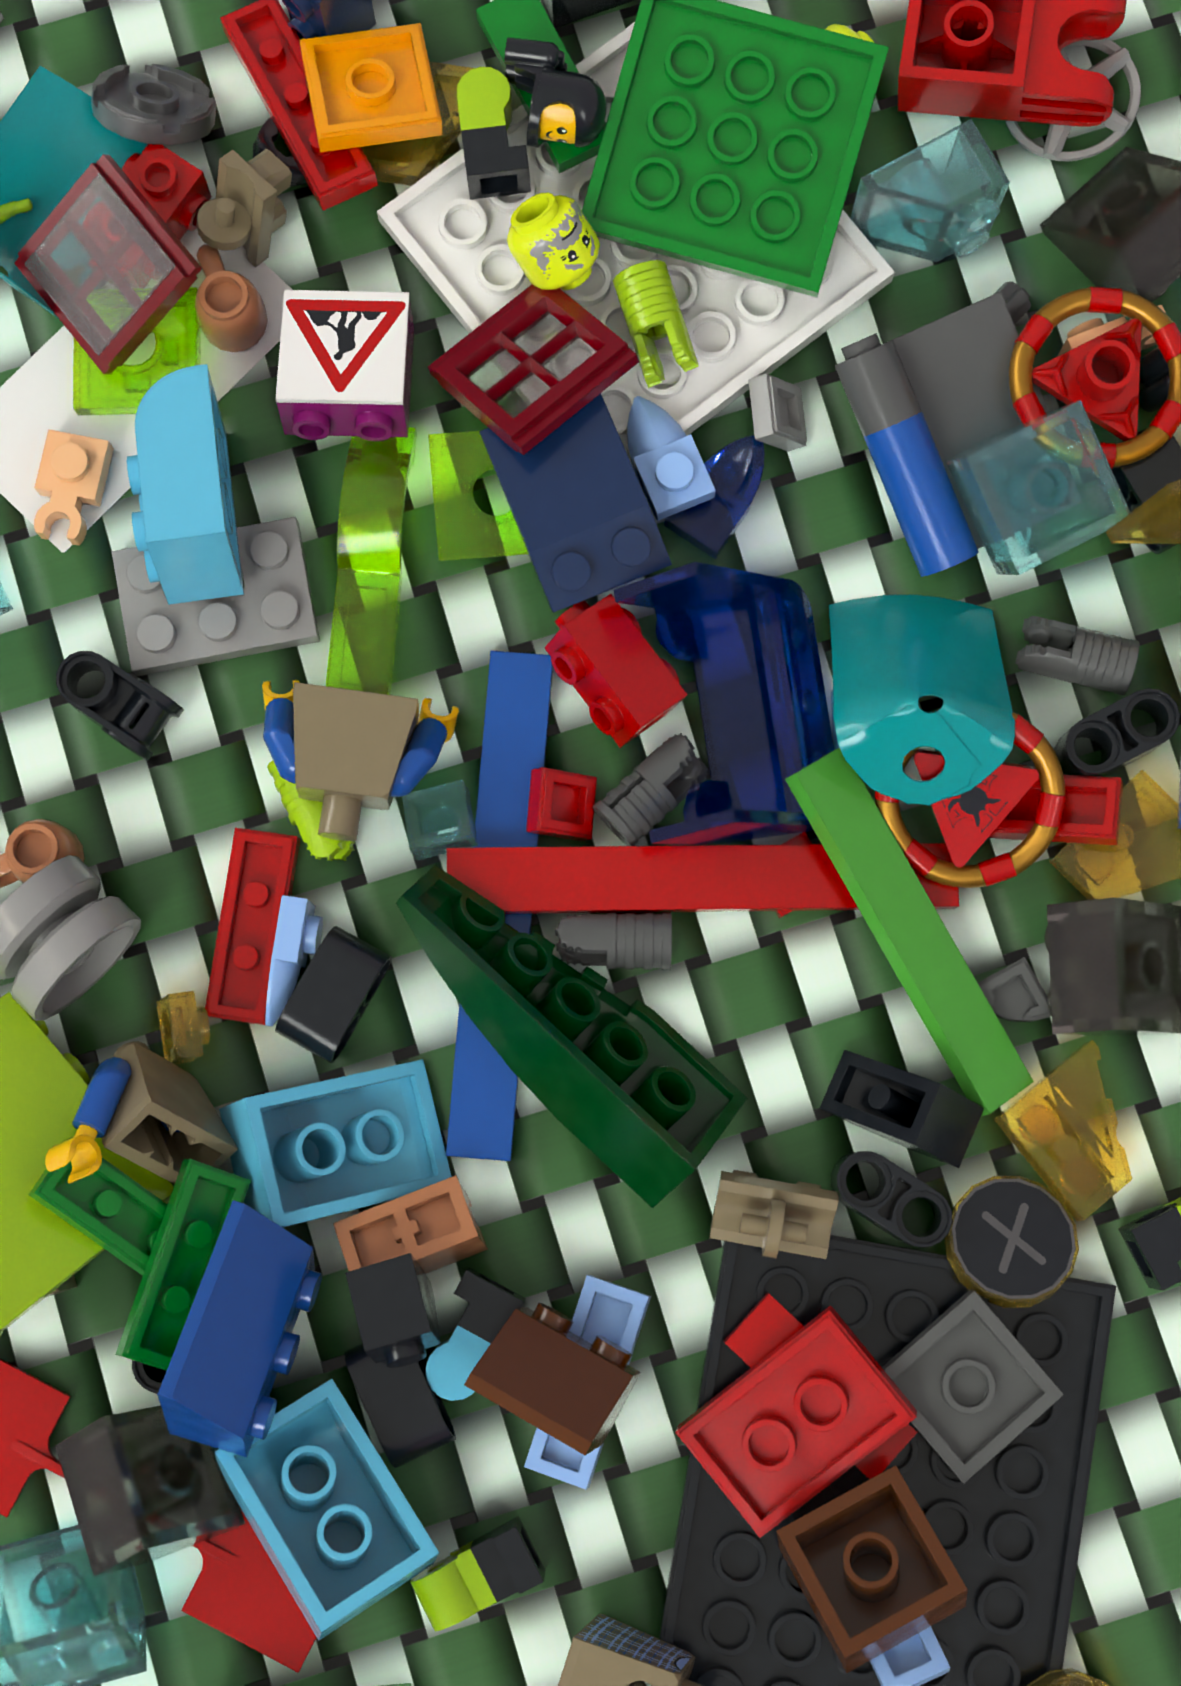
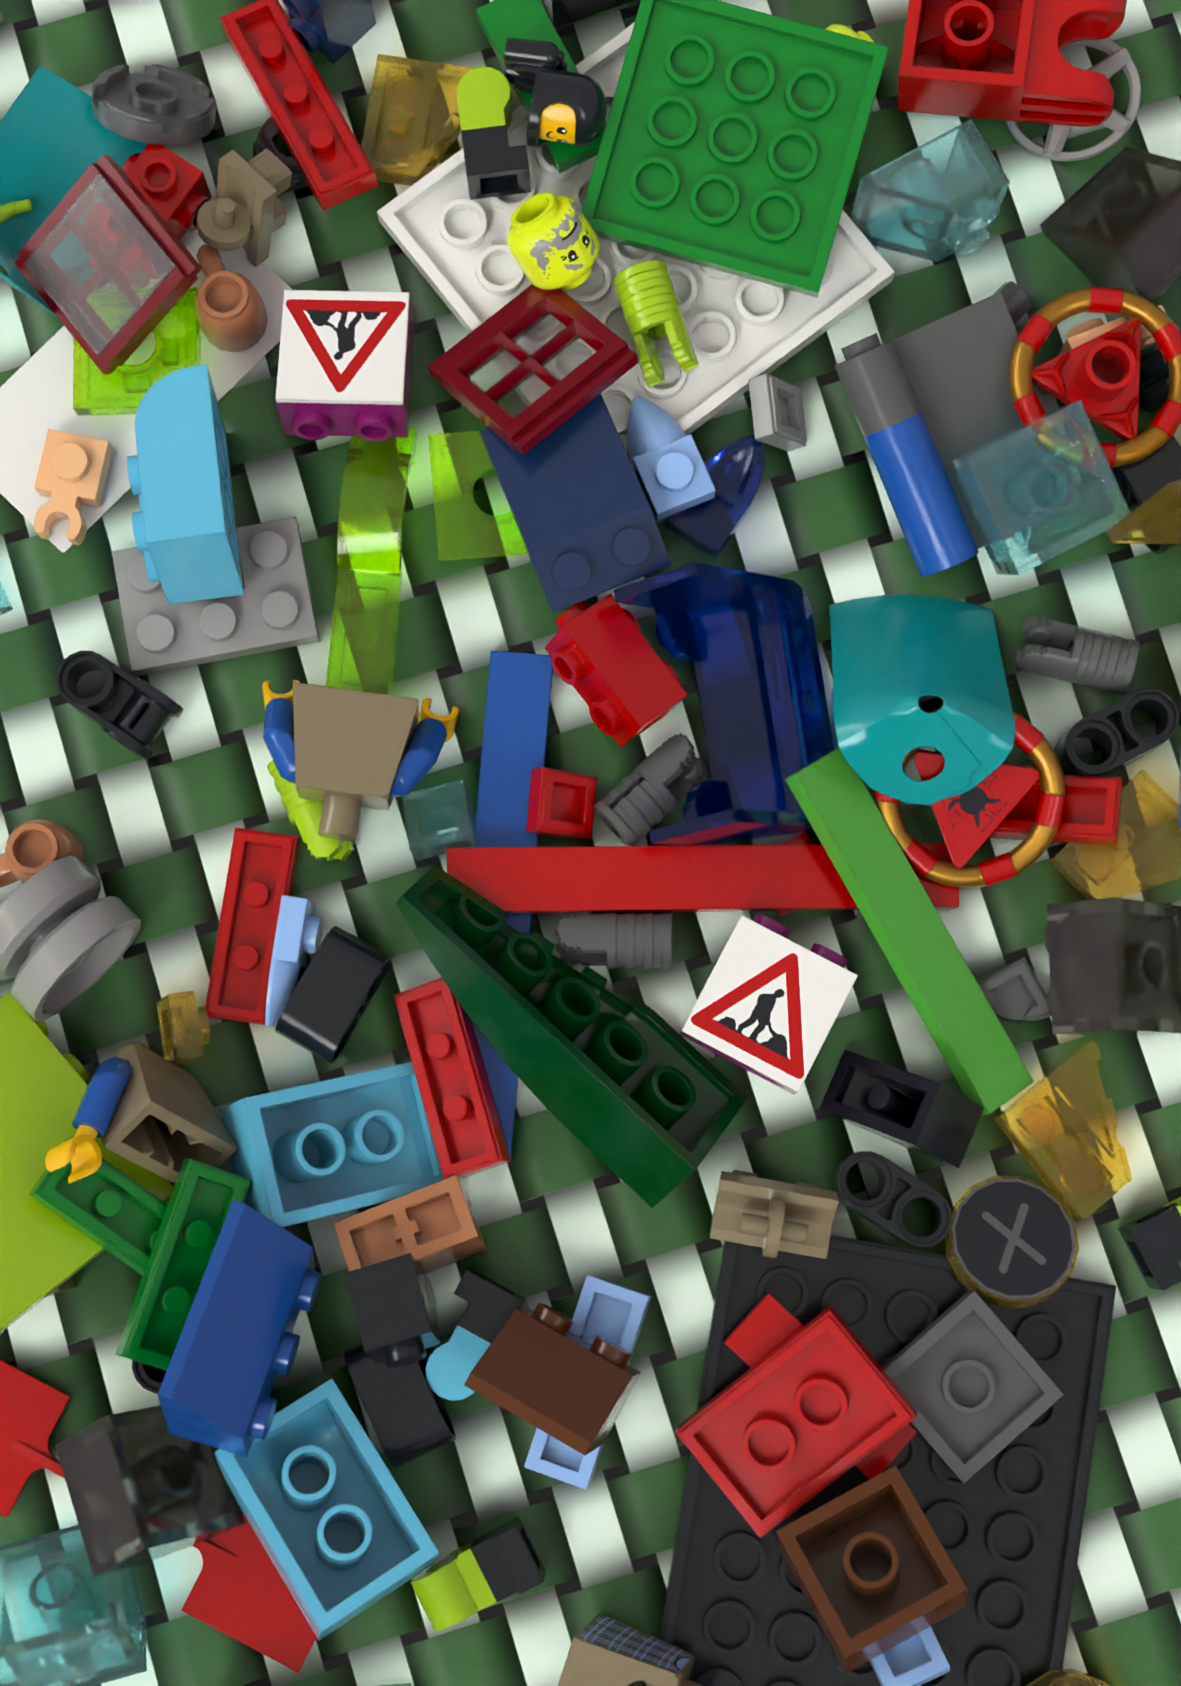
light orange tile [299,23,443,153] -> none
none -> red tile [394,977,511,1180]
none -> white piece [680,914,858,1094]

